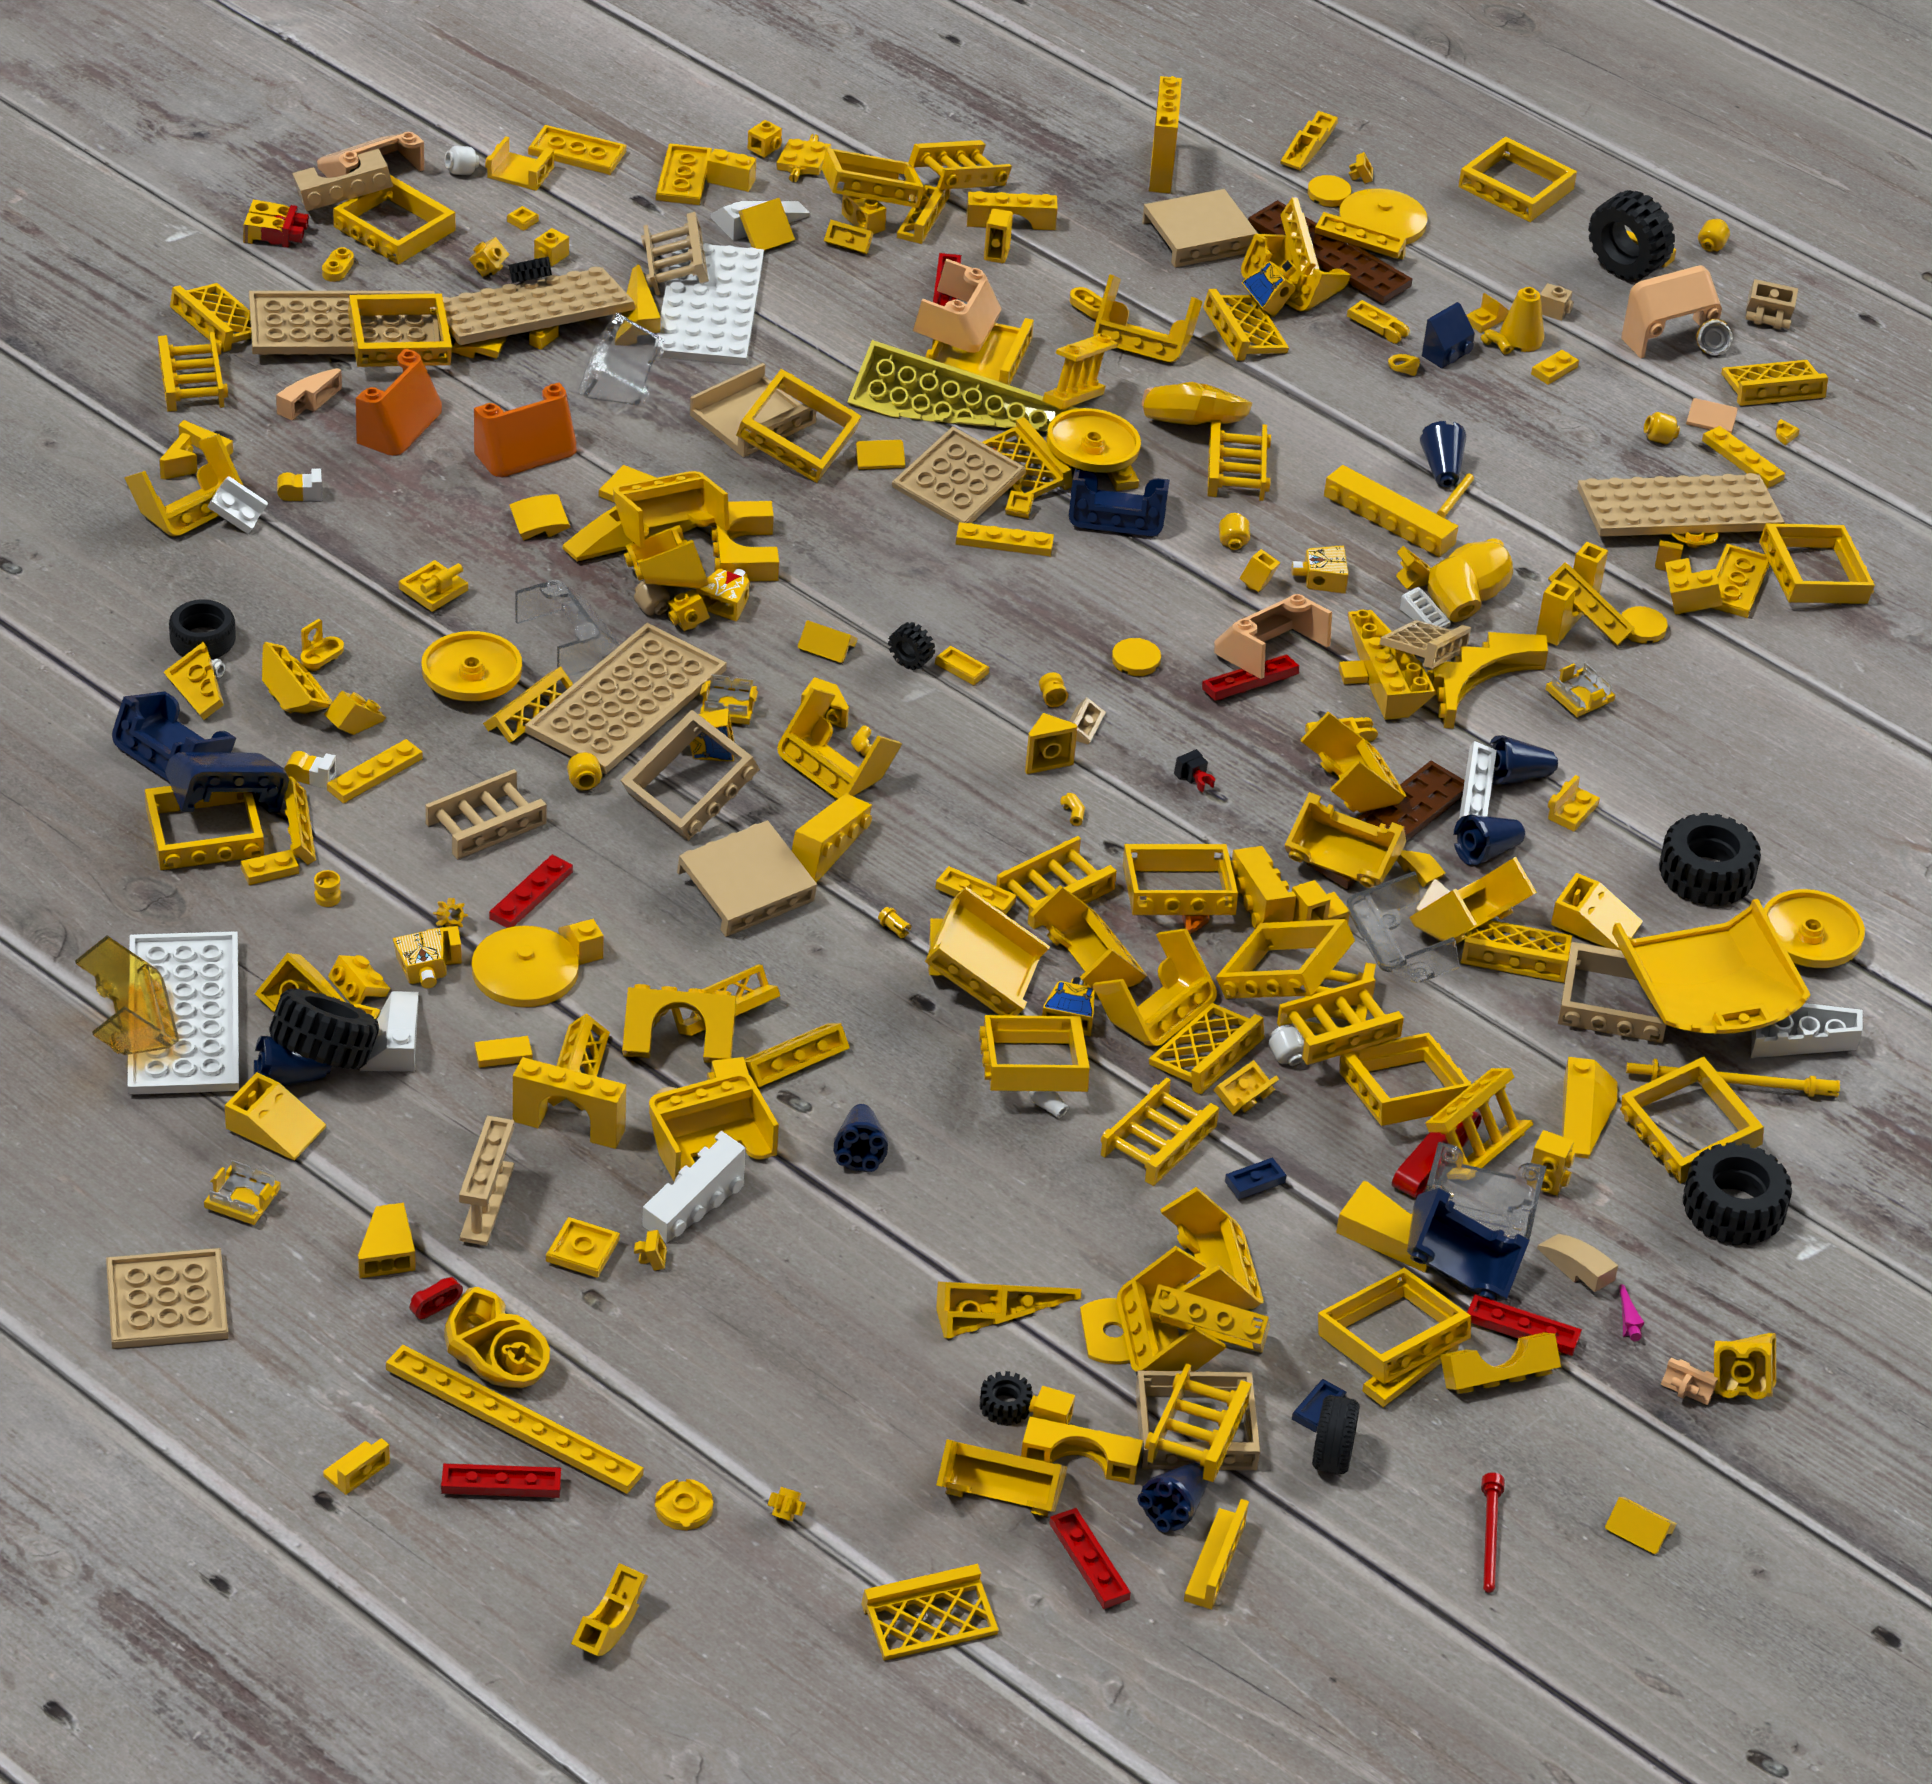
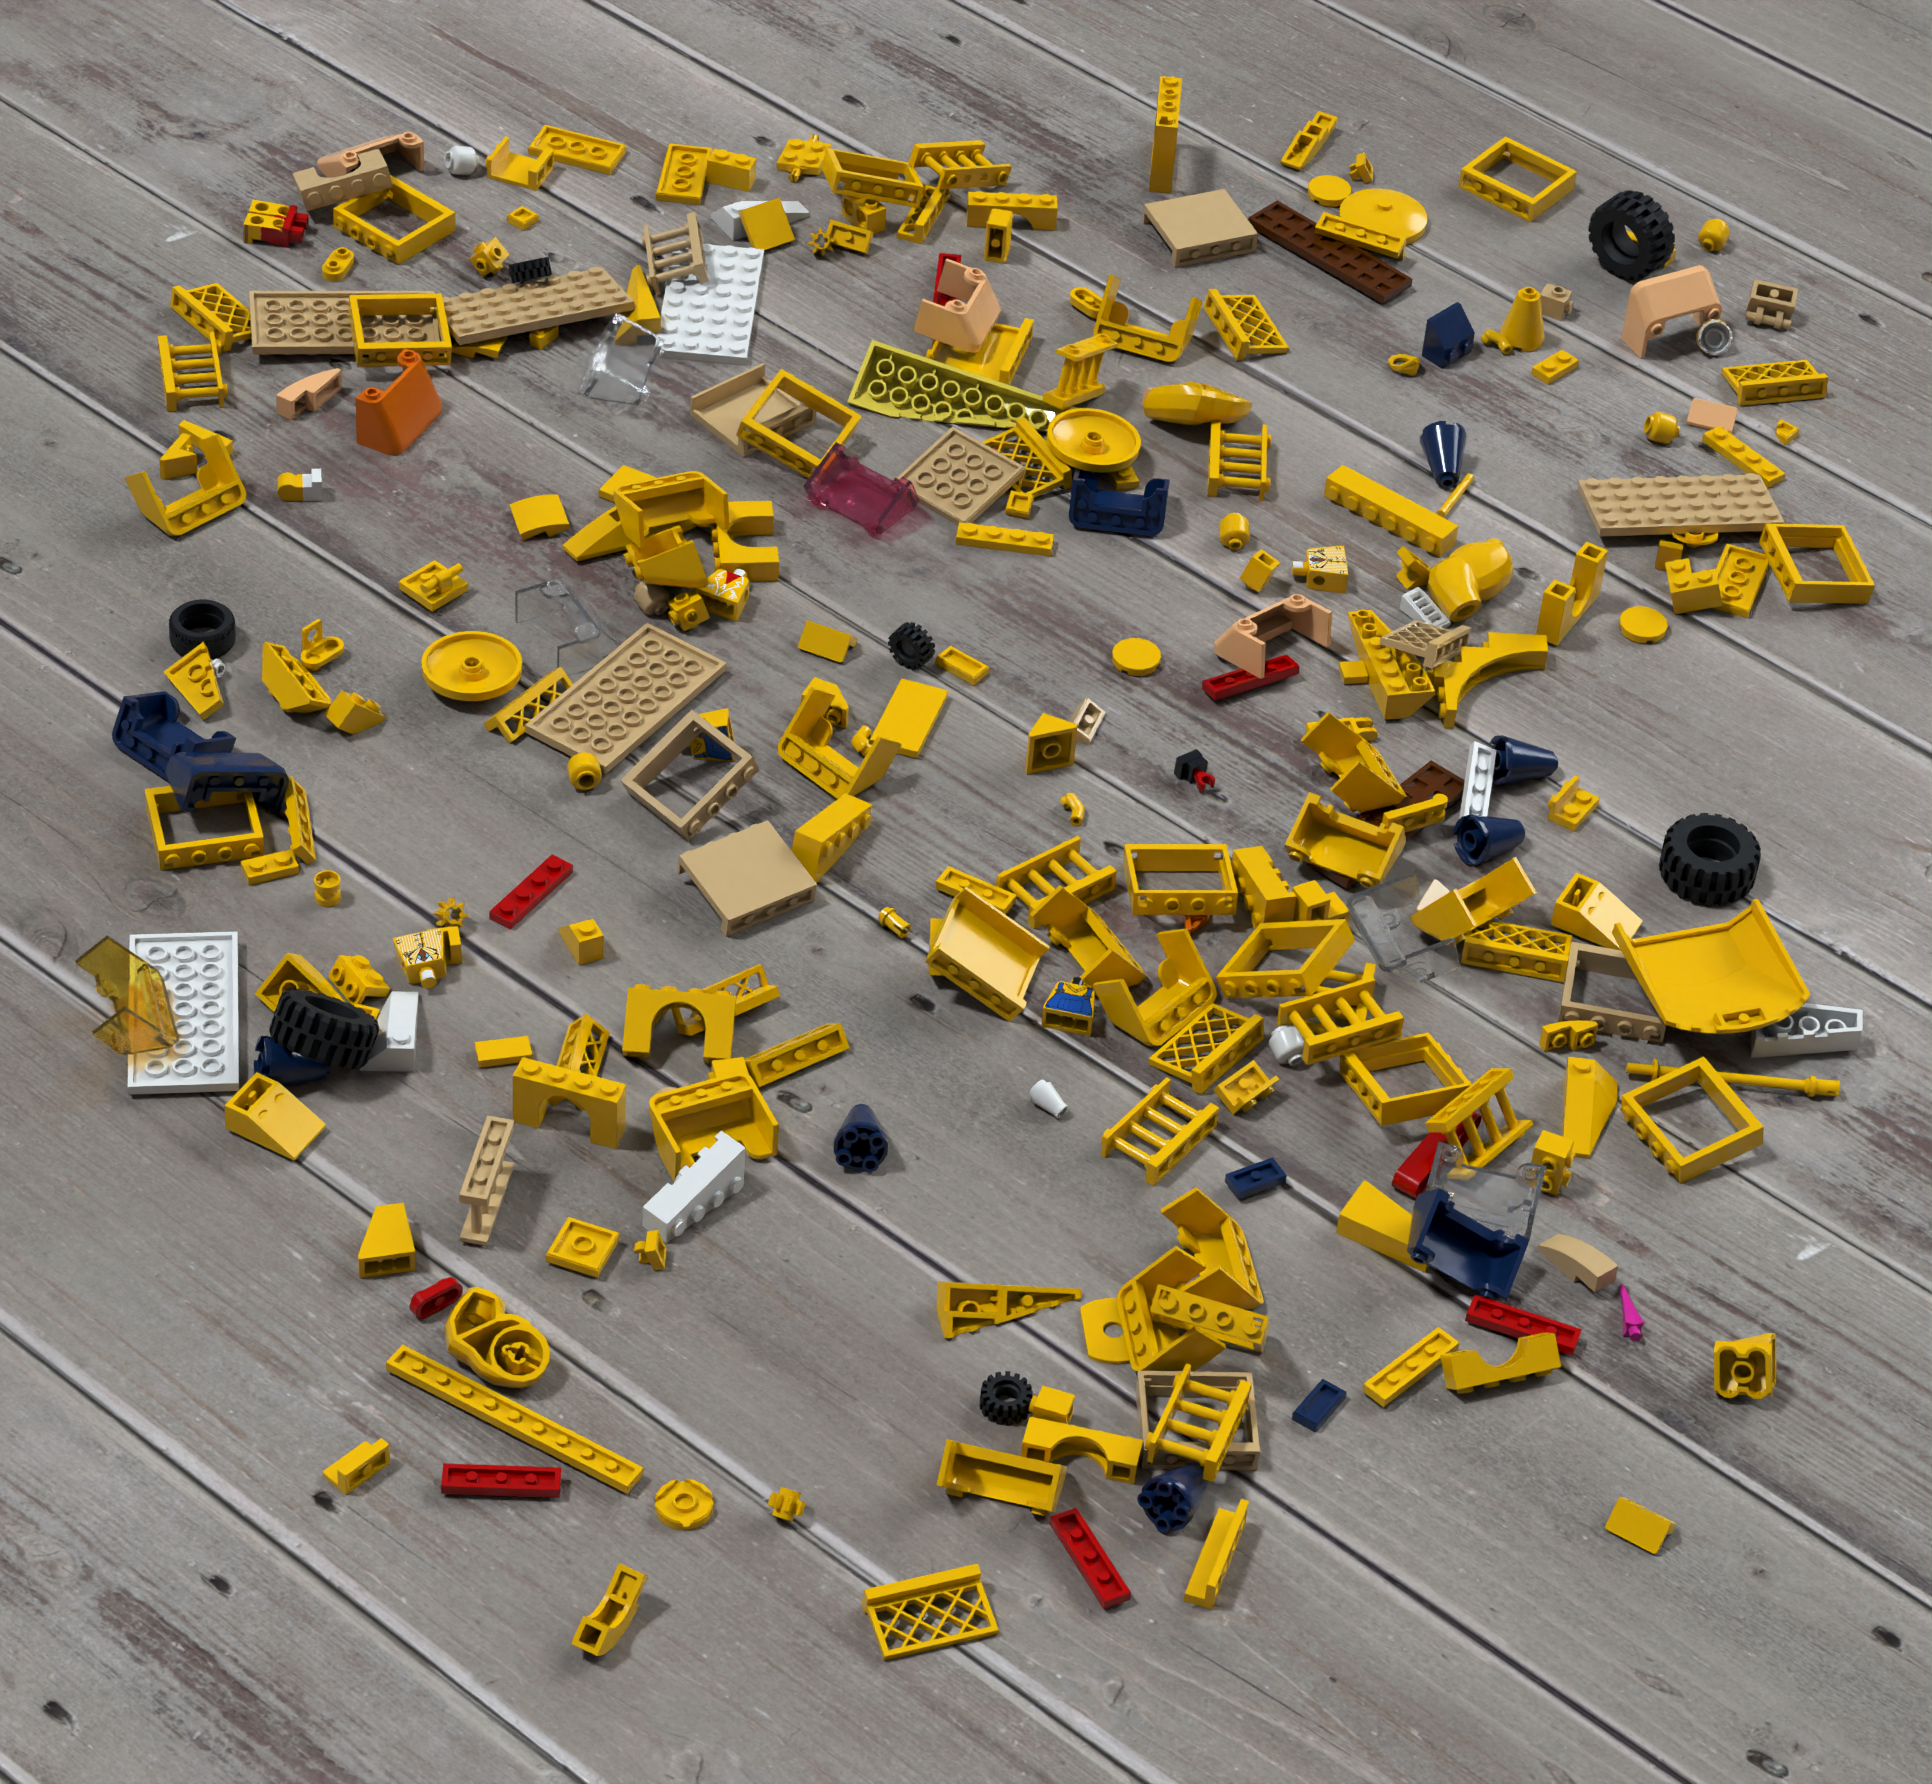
tan tile [106,1248,228,1349] -> none
piece [204,1160,281,1225] -> none
white bracket [208,476,268,534] -> none
leg [284,751,336,789] -> none
yellow plate [327,739,423,804] -> none
tan fence [425,769,547,860] -> none
yellow dish [472,926,579,1007] -> none
orange windscreen [474,382,577,477] -> none
yellow brick [534,228,569,267] -> none
piece [700,674,758,725] -> none
yellow brick [747,120,782,158] -> none
yellow slope [855,440,905,470] -> none
yellow window [979,1015,1090,1092] -> none
yellow wheel [1039,672,1068,707] -> none
yellow windscreen [1241,234,1351,311] -> none
torso [1242,260,1297,317] -> none
yellow fence [1280,197,1320,280] -> none
black tyre [1312,1395,1360,1474] -> none
yellow window [1318,1267,1471,1384] -> none
yellow hinge [1347,300,1410,344] -> none
yellow slope [1396,850,1446,887] -> none
yellow slope [1466,293,1509,333] -> none
red piece [1481,1473,1505,1593] -> none
piece [1545,662,1615,717] -> none
yellow plate [1548,562,1635,647] -> none
light nougat hips [1661,1358,1718,1405] -> none
black tyre [1683,1142,1792,1245] -> none
yellow dish [1764,889,1865,968] -> none
none -> clear pink windscreen [803,442,920,535]
none -> yellow gear [808,228,836,257]
none -> yellow tile [870,678,949,758]
none -> yellow plate [1382,794,1448,832]
none -> yellow slope [1539,1020,1599,1052]

